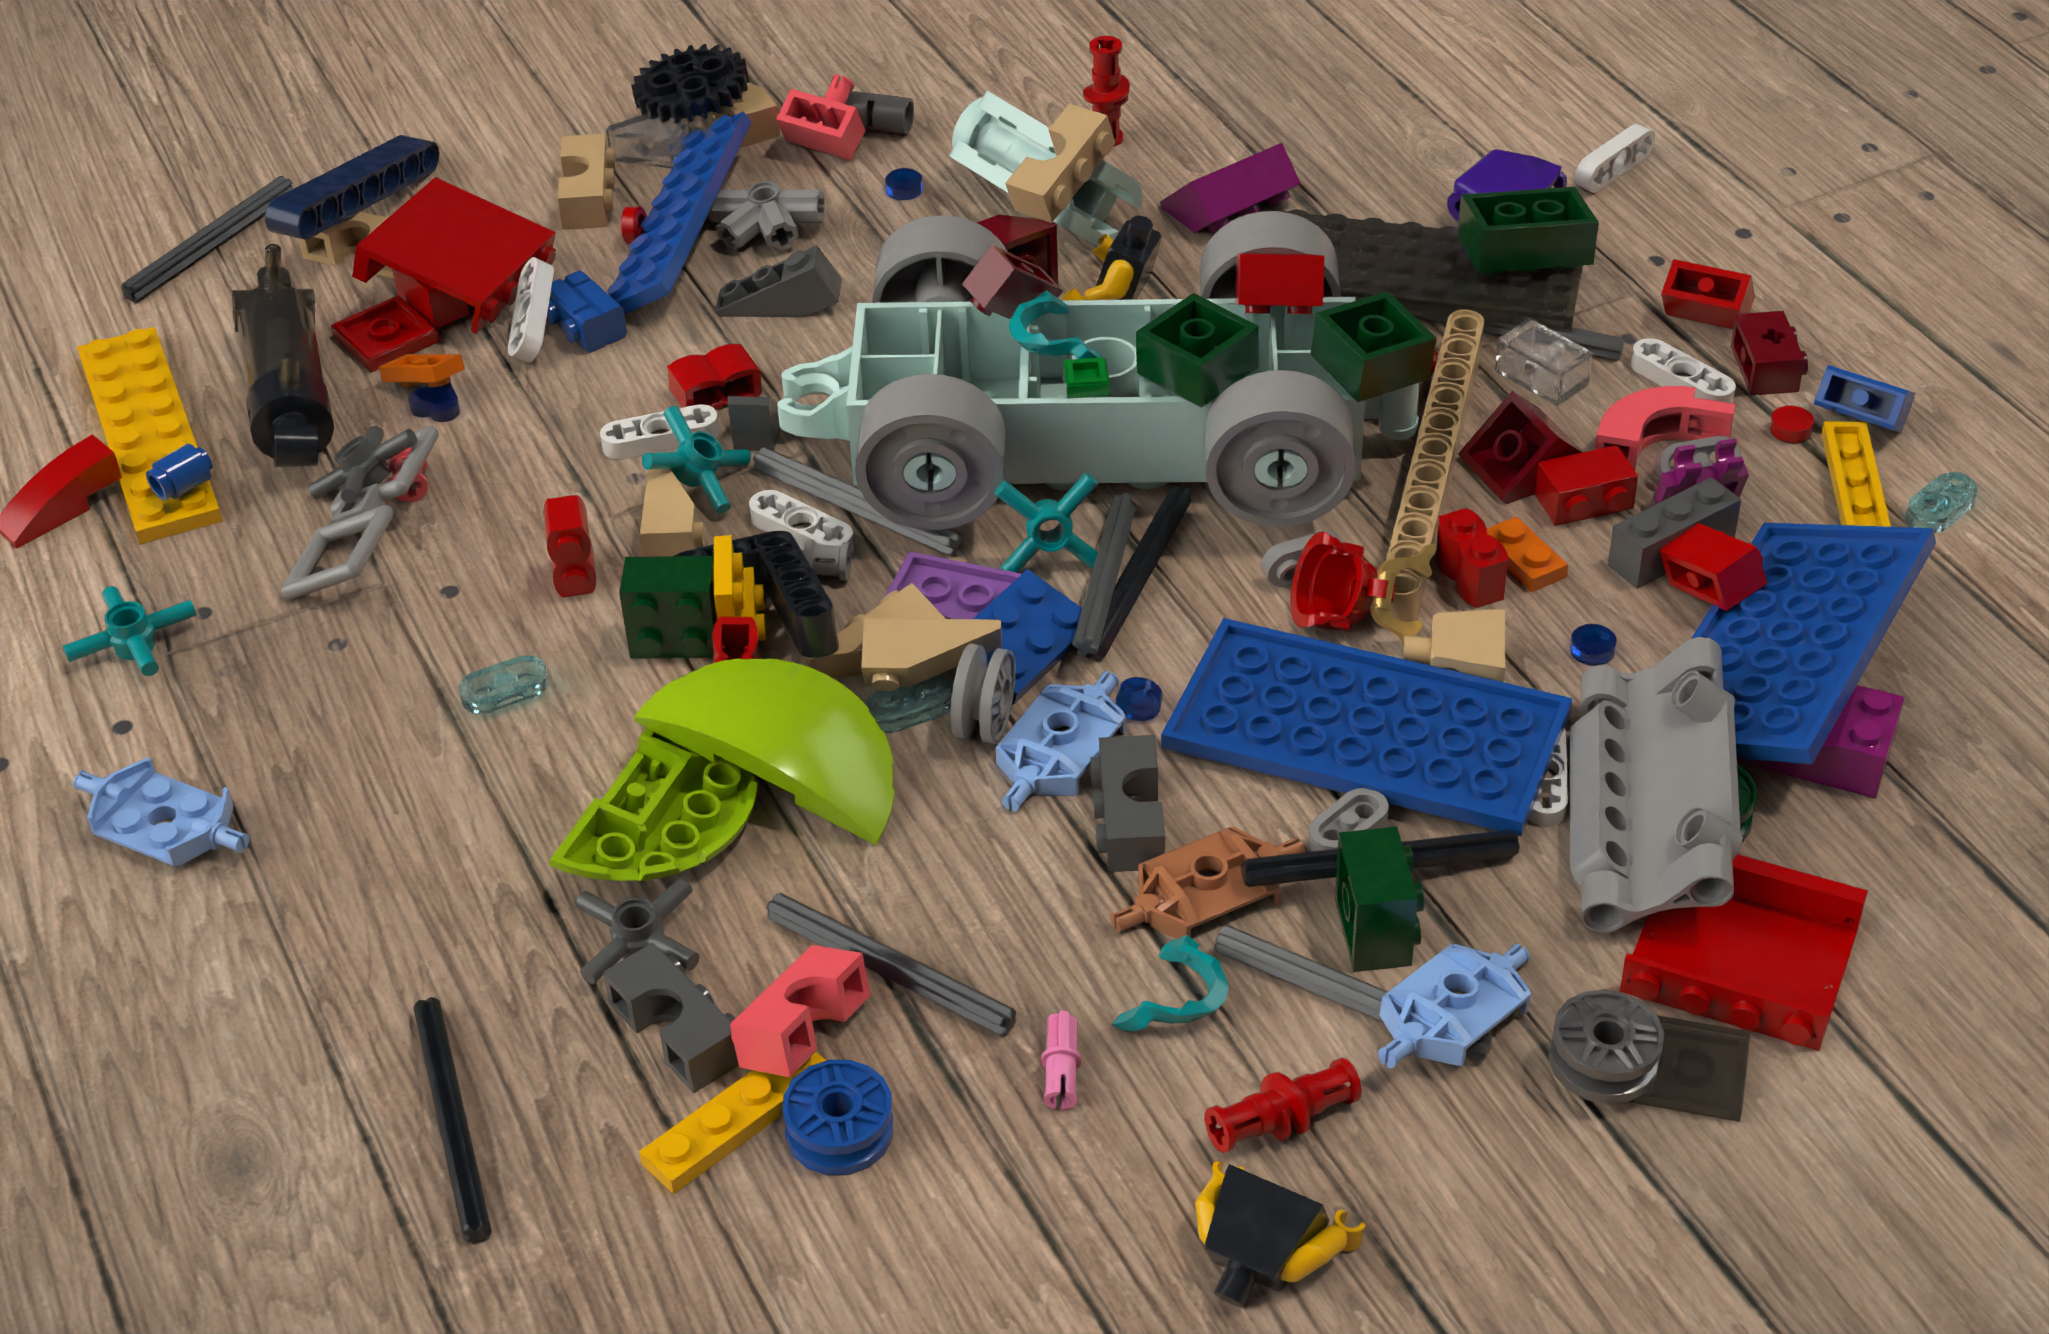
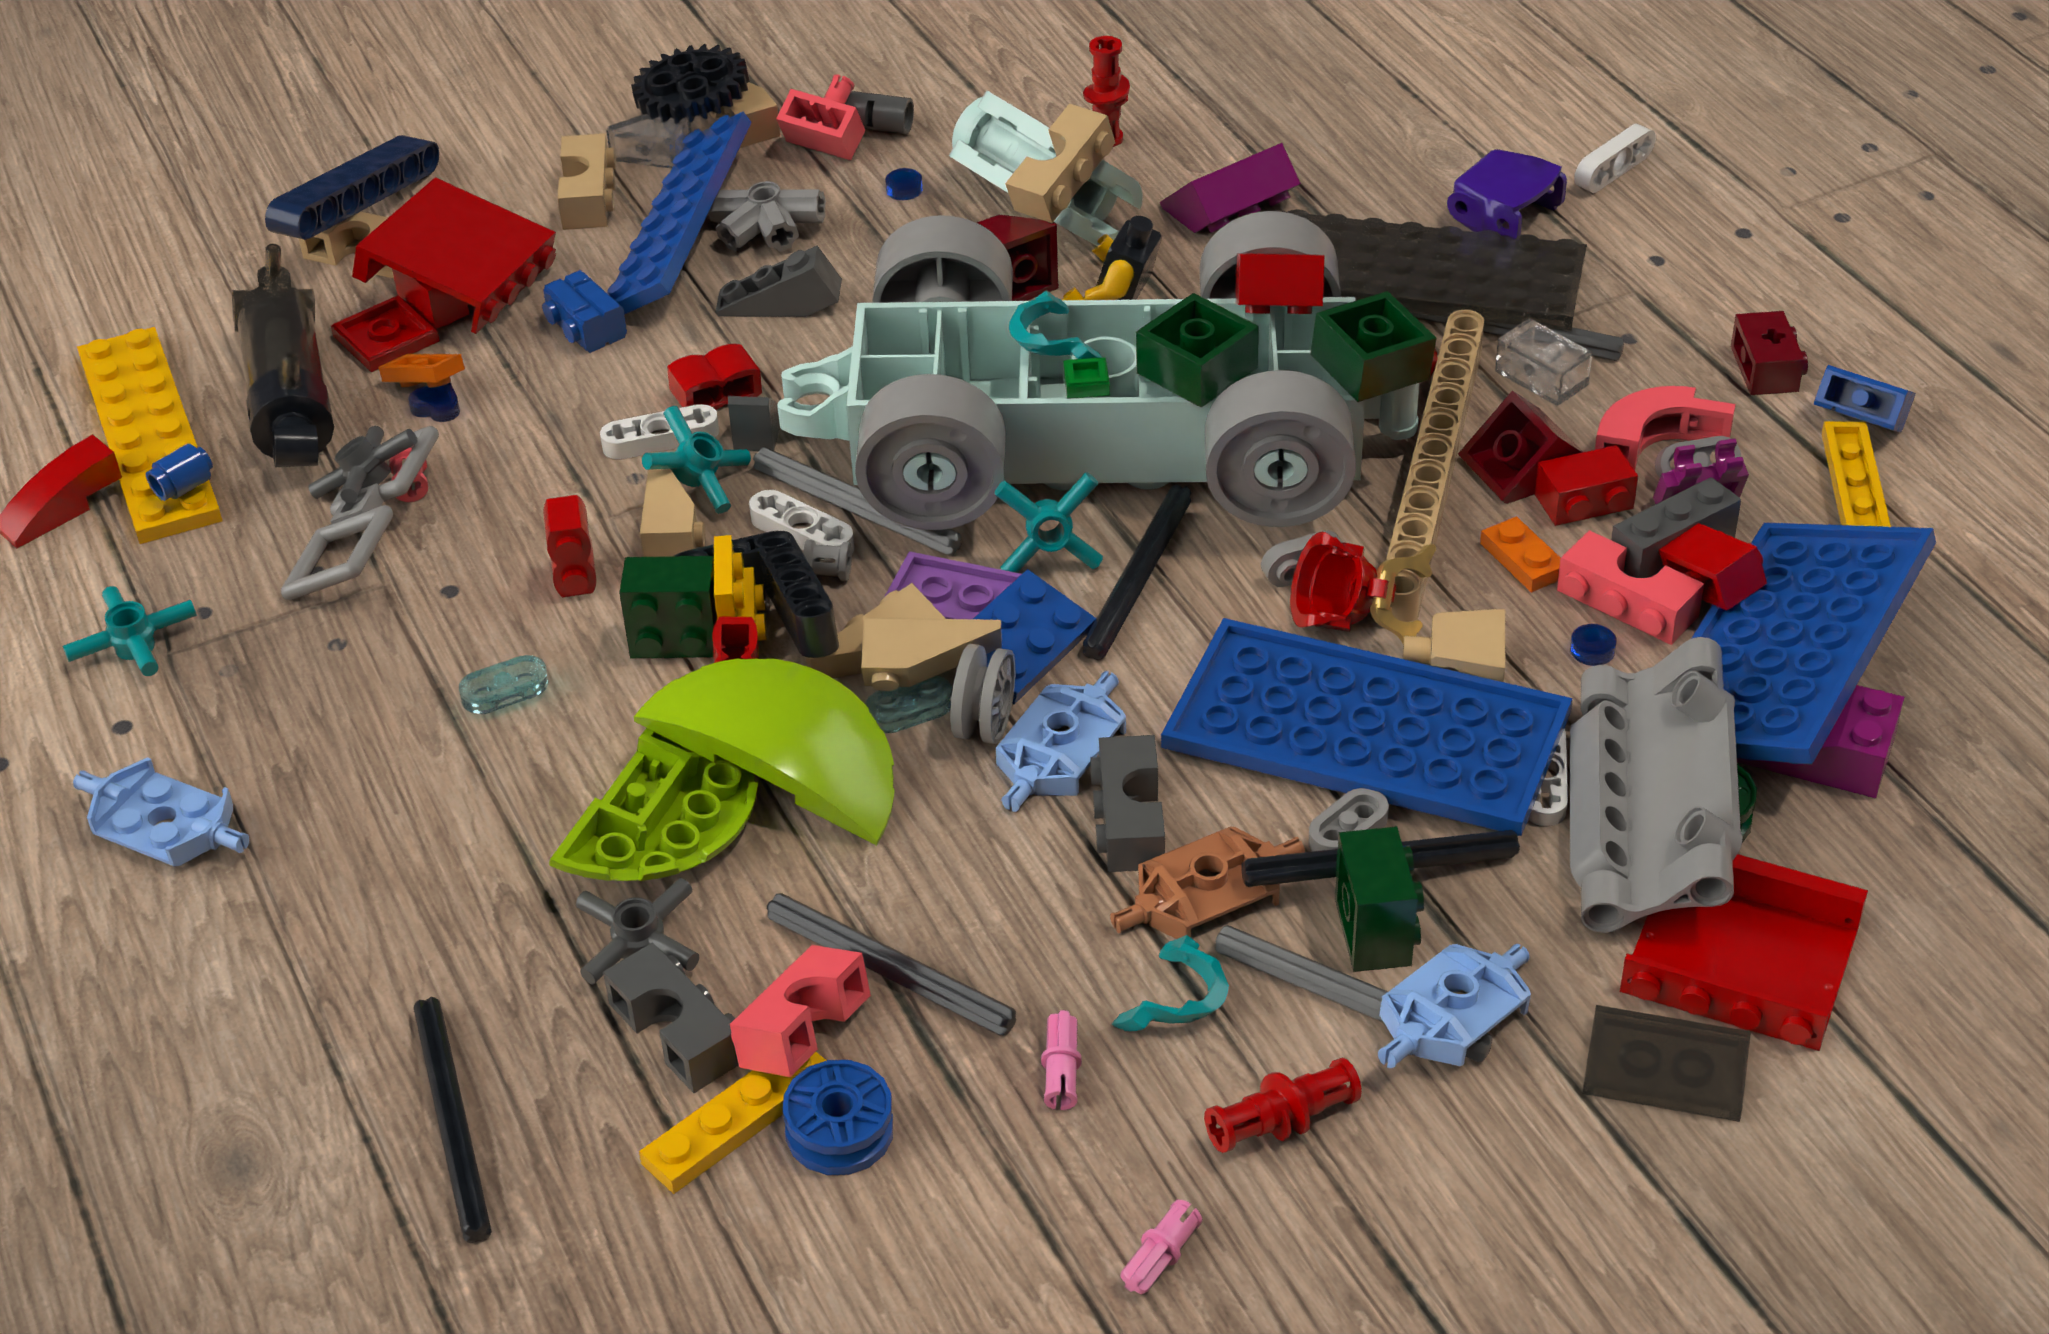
black axle [121,176,293,302] -> none
white beam [508,257,554,363] -> none
red tile [621,206,647,245] -> none
dark red slope [962,245,1063,319] -> none
dark grey axle [1072,493,1137,657] -> none
clear blue tile [1116,677,1163,721] -> none
black torso [1195,1161,1366,1308] -> none
red brick [1435,508,1508,608] -> none
dark green brick [1457,187,1599,275] -> none
flat silver wheel [1548,989,1664,1104] -> none
white beam [1631,338,1736,404] -> none
red brick [1661,259,1755,329] -> none
red tile [1770,405,1814,443] -> none
clear light blue plate [1906,472,1977,533] -> none
none -> bright pink axle [1120,1200,1202,1295]
none -> coral arch [1557,530,1704,645]

